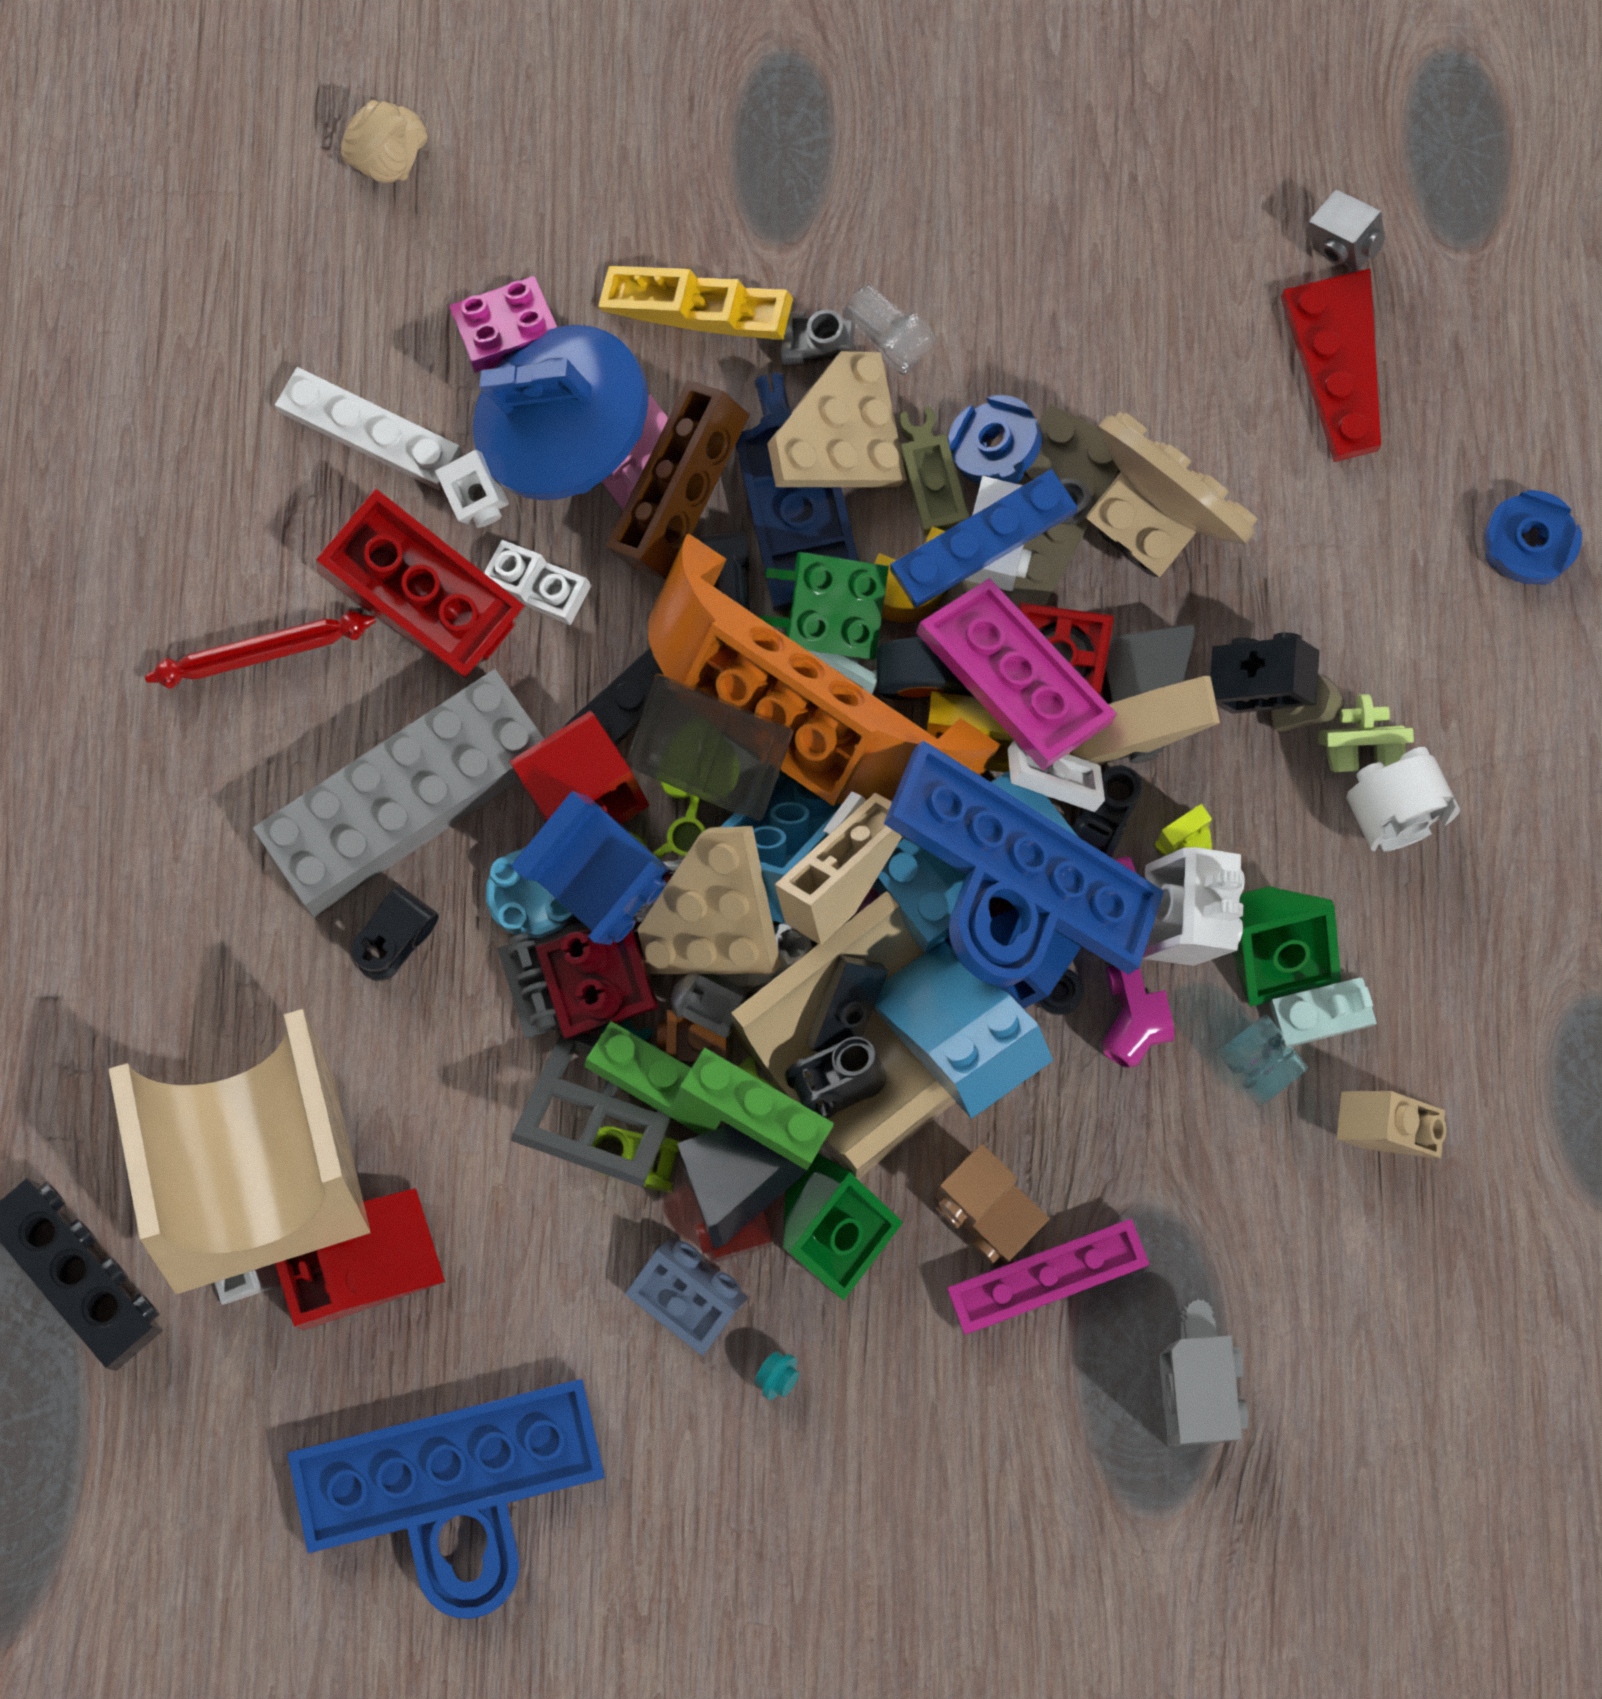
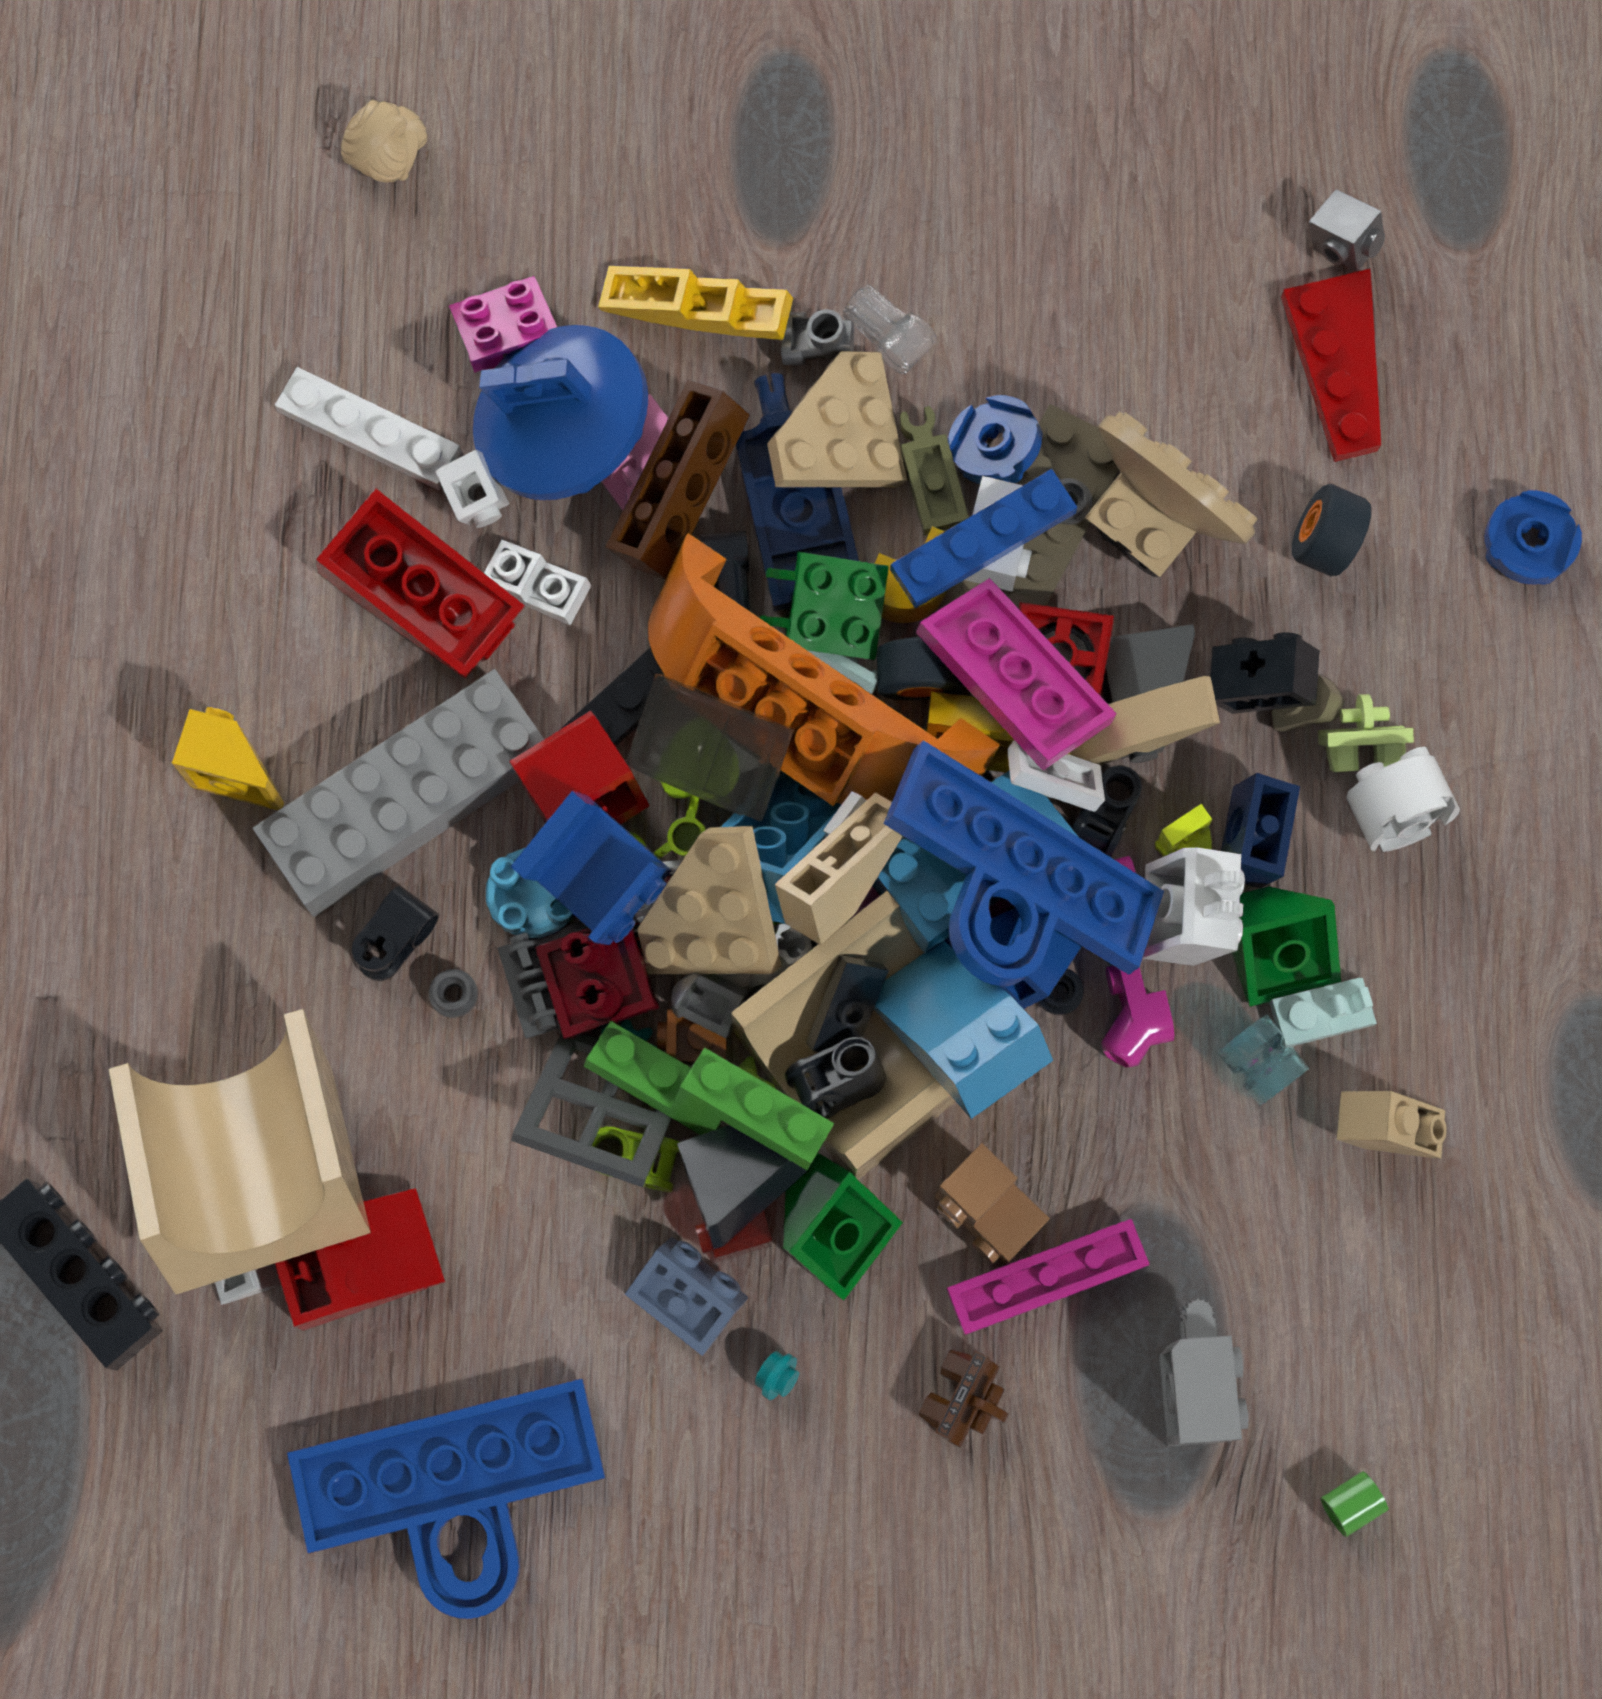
red wheel [145,610,376,689] -> none
none -> yellow slope [172,707,284,811]
none -> flat silver plate [429,969,478,1018]
none -> reddish brown hips [919,1350,1009,1448]
none -> dark blue brick [1221,773,1300,889]
none -> black wheel [1292,484,1371,577]
none -> bright green beam [1320,1471,1389,1537]

